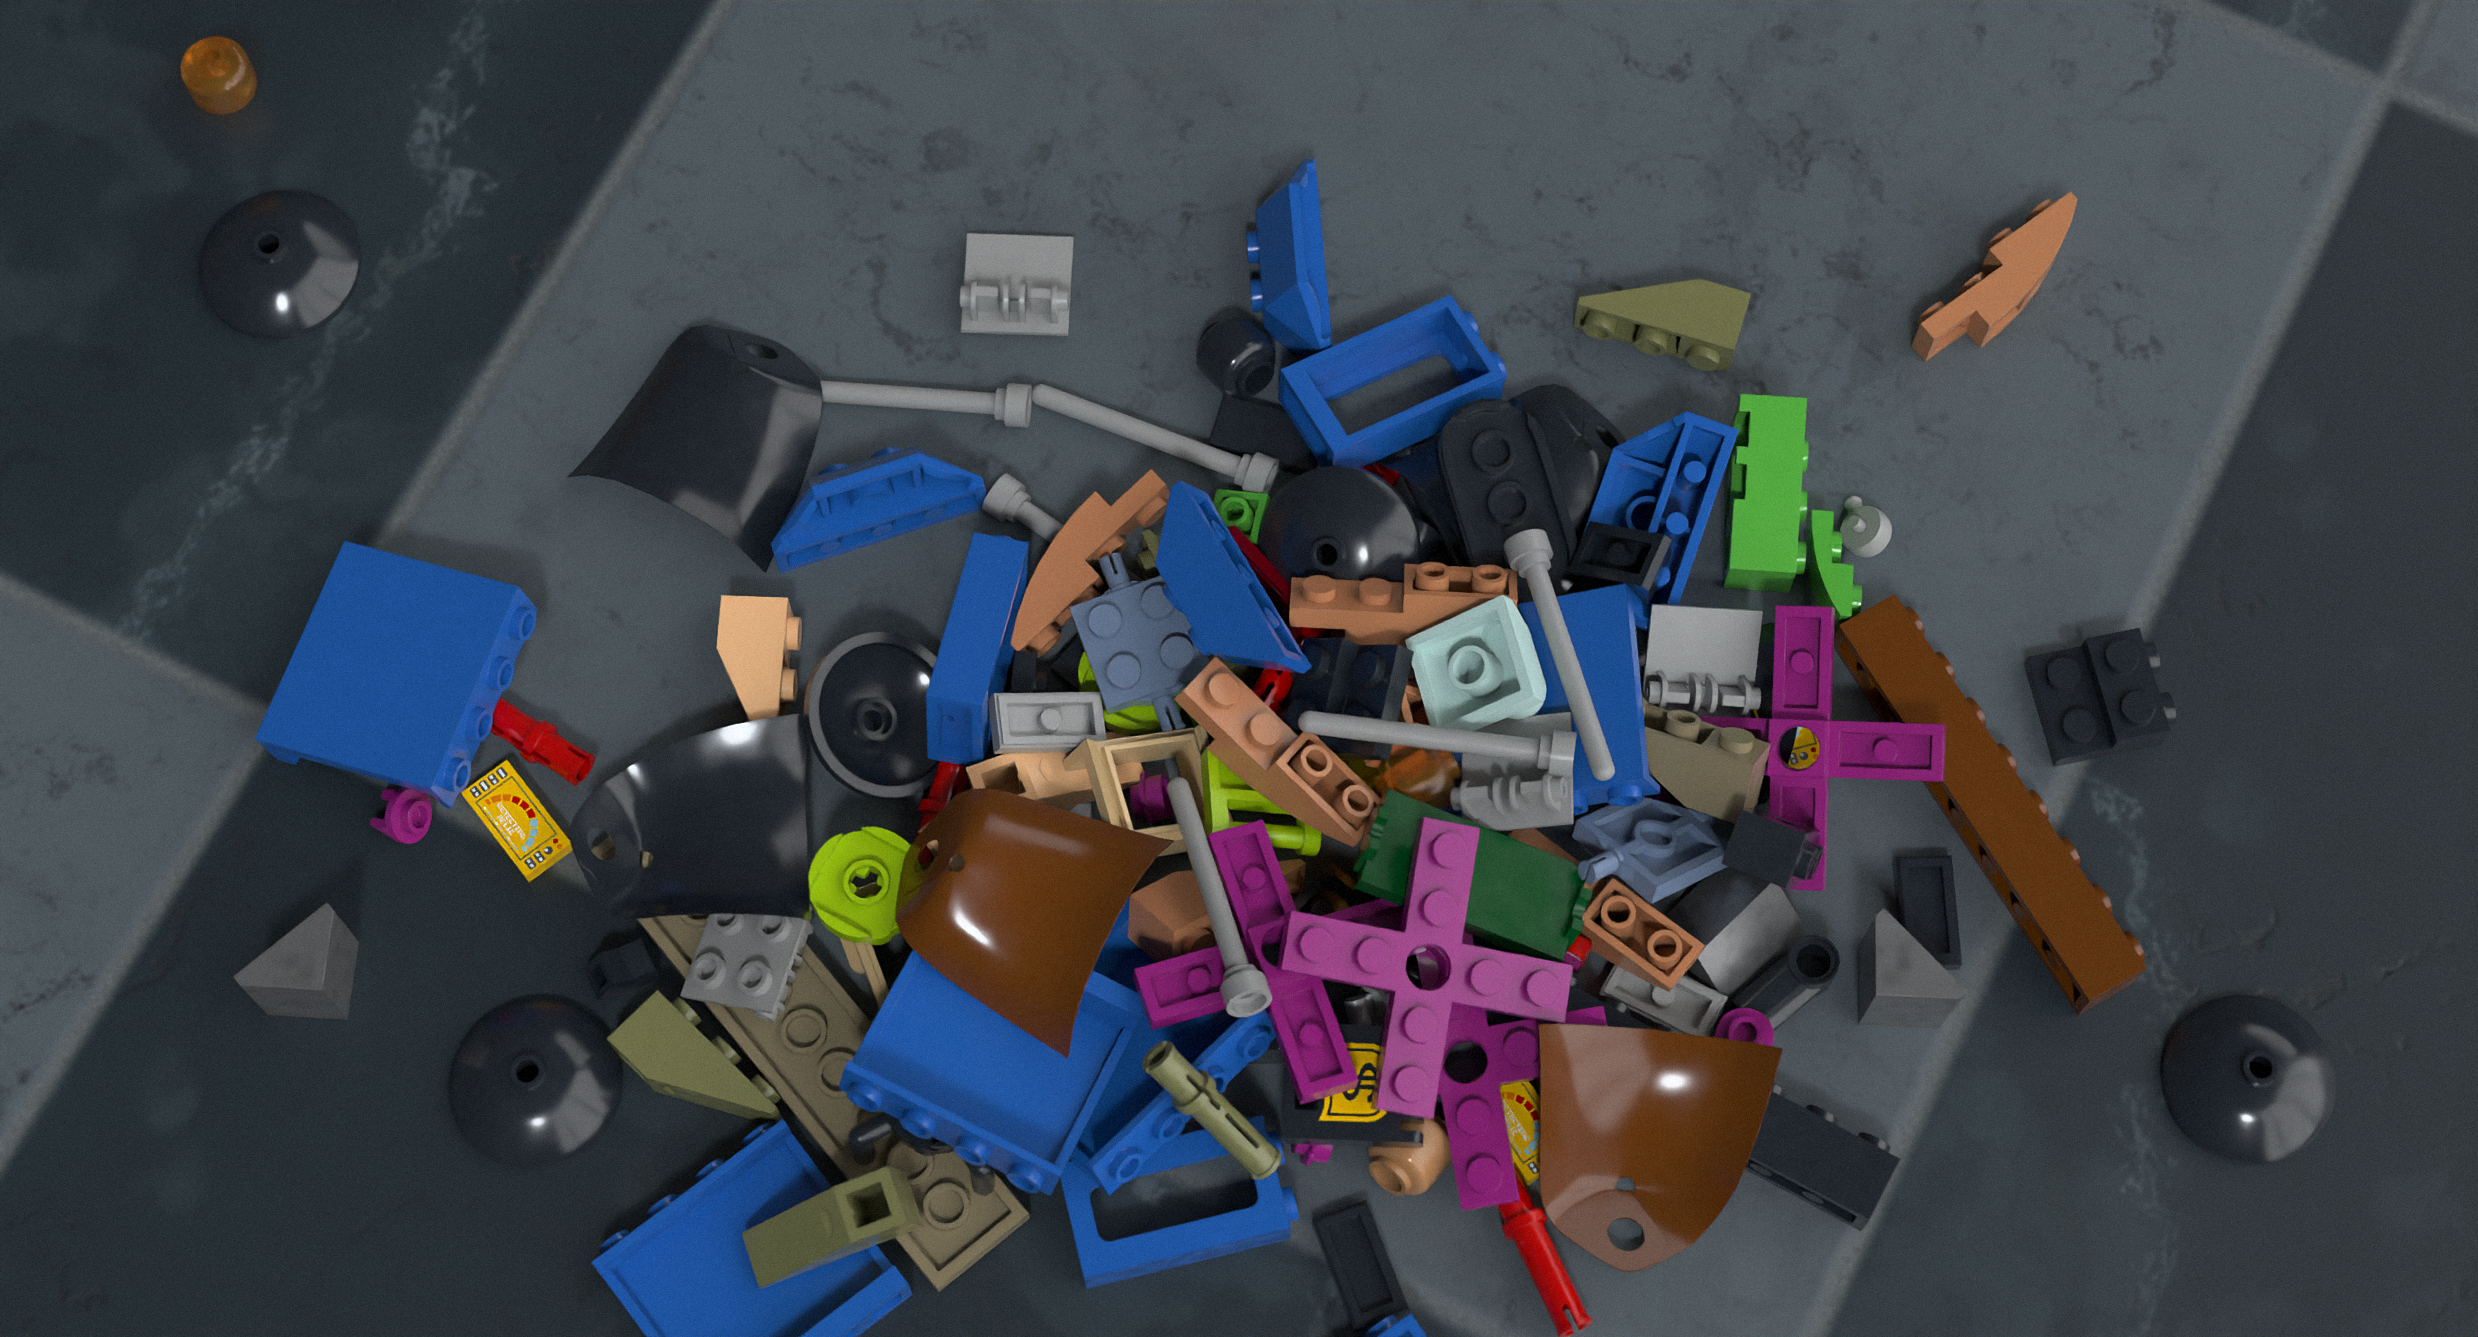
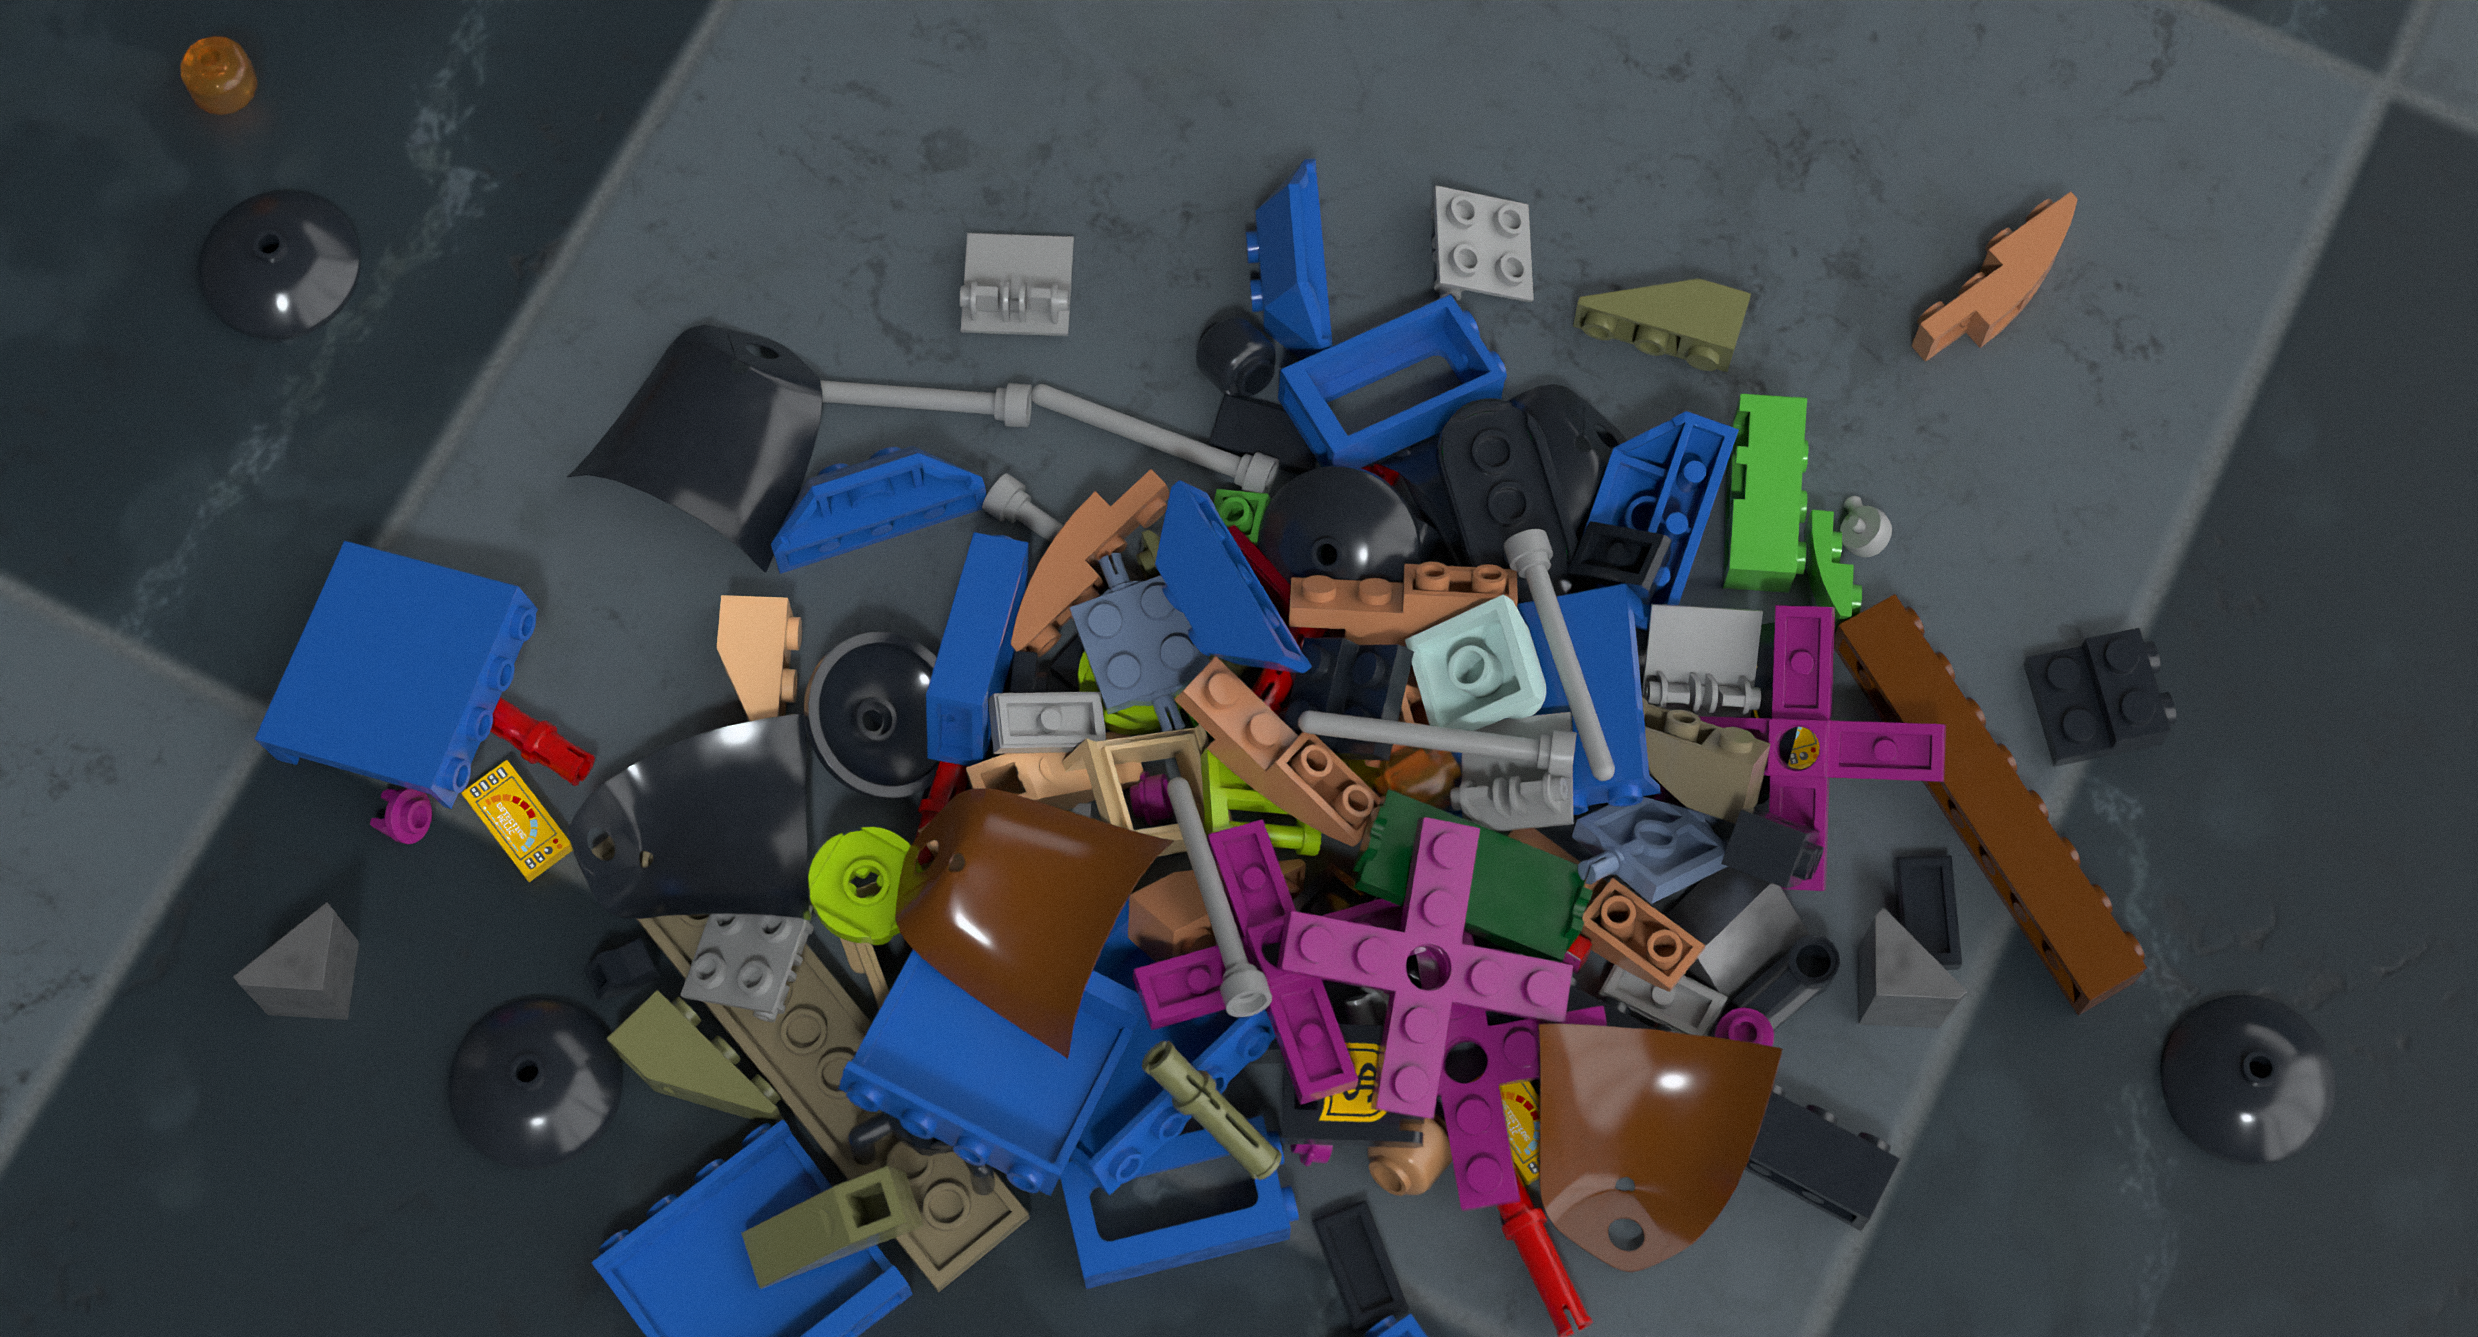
none -> light grey hinge [1431,185,1534,303]

